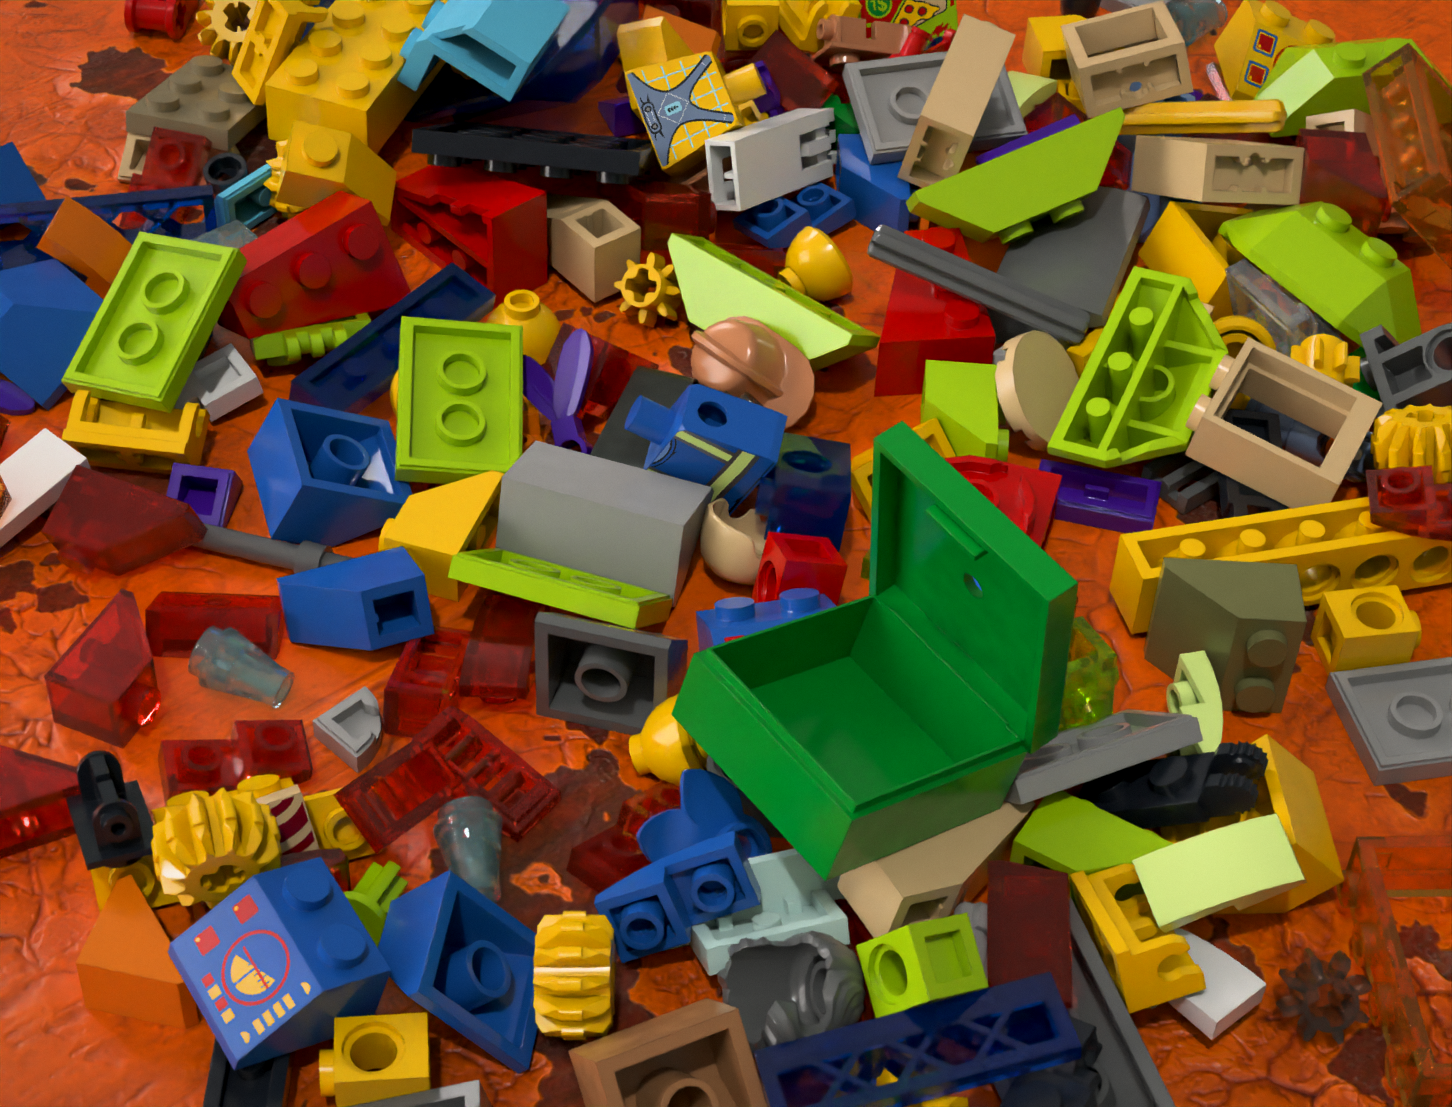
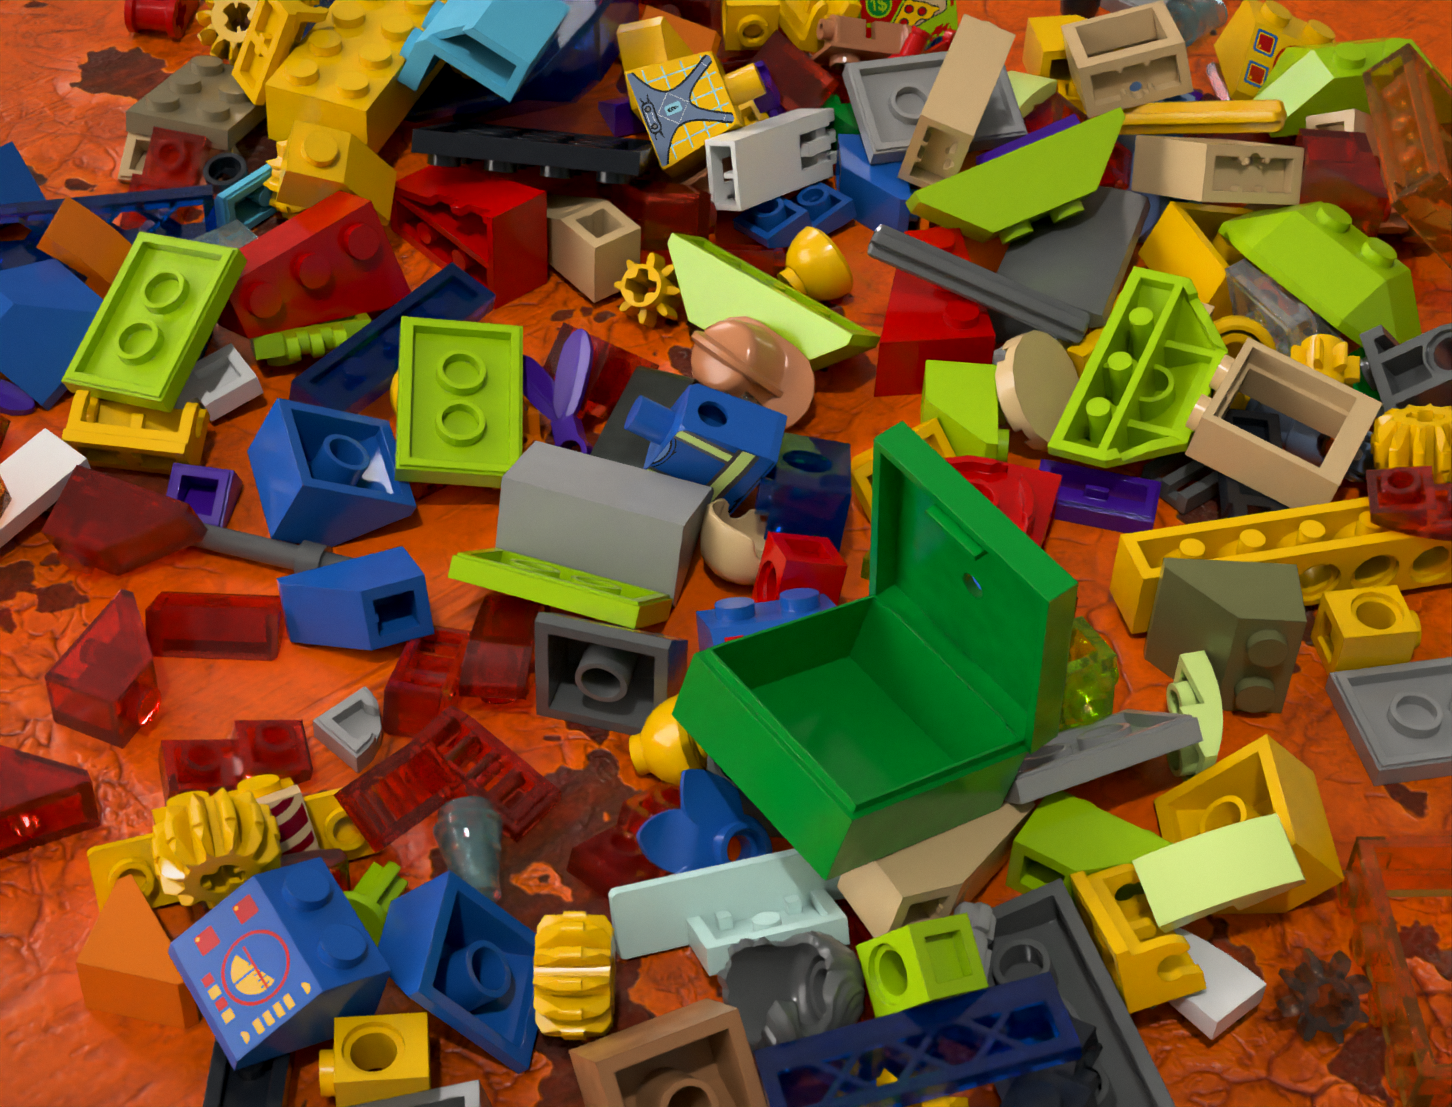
black hinge [66,750,154,870] -> none
clear light blue cone [188,626,295,708] -> none
yellow slope [378,470,504,602] -> none
yellow brick [486,290,563,365] -> none
blue slope [594,830,761,963] -> none
clear red slope [987,860,1073,1014] -> none
black hinge [1079,741,1269,829] -> none

